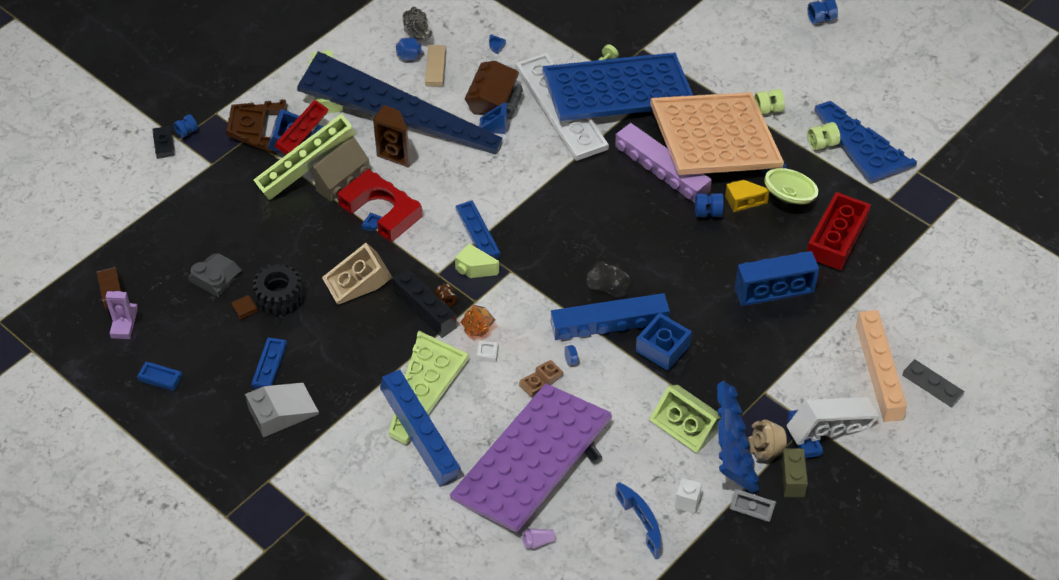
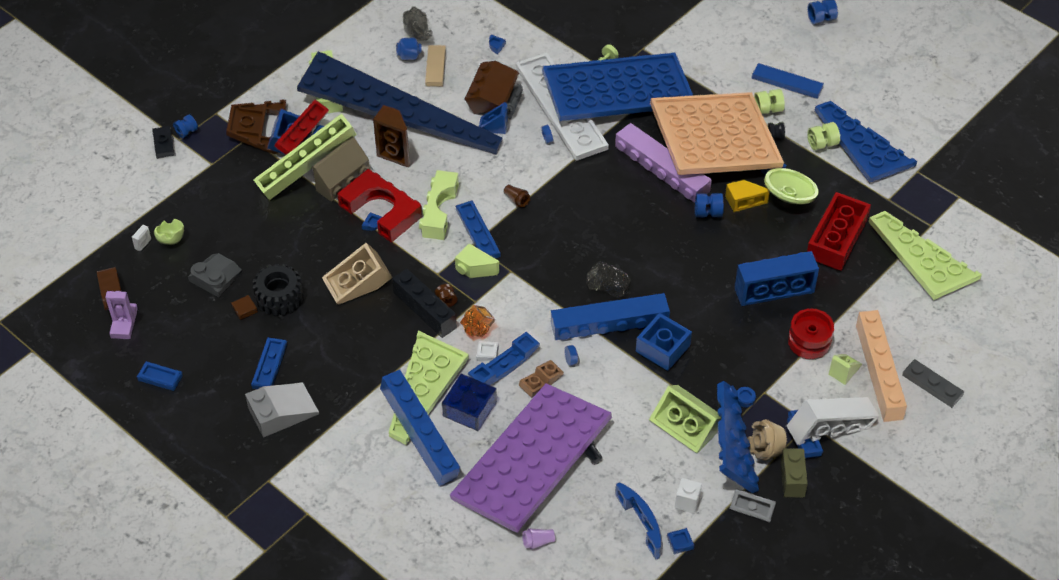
none -> white tile [132,225,151,251]
none -> yellowish green hair [154,219,184,245]
none -> yellowish green arch [419,170,459,240]
none -> clear blue brick [442,373,497,431]
none -> blue slope [468,331,540,387]
none -> reddish brown cone [504,184,530,207]
none -> blue tile [541,124,553,143]
none -> blue tile [667,528,694,555]
none -> blue tile [736,387,756,407]
none -> blue tile [752,63,824,99]
none -> black wheel [768,122,785,140]
none -> red wheel [788,309,834,359]
none -> yellowish green slope [829,354,862,385]
none -> yellowish green wing [869,211,982,300]

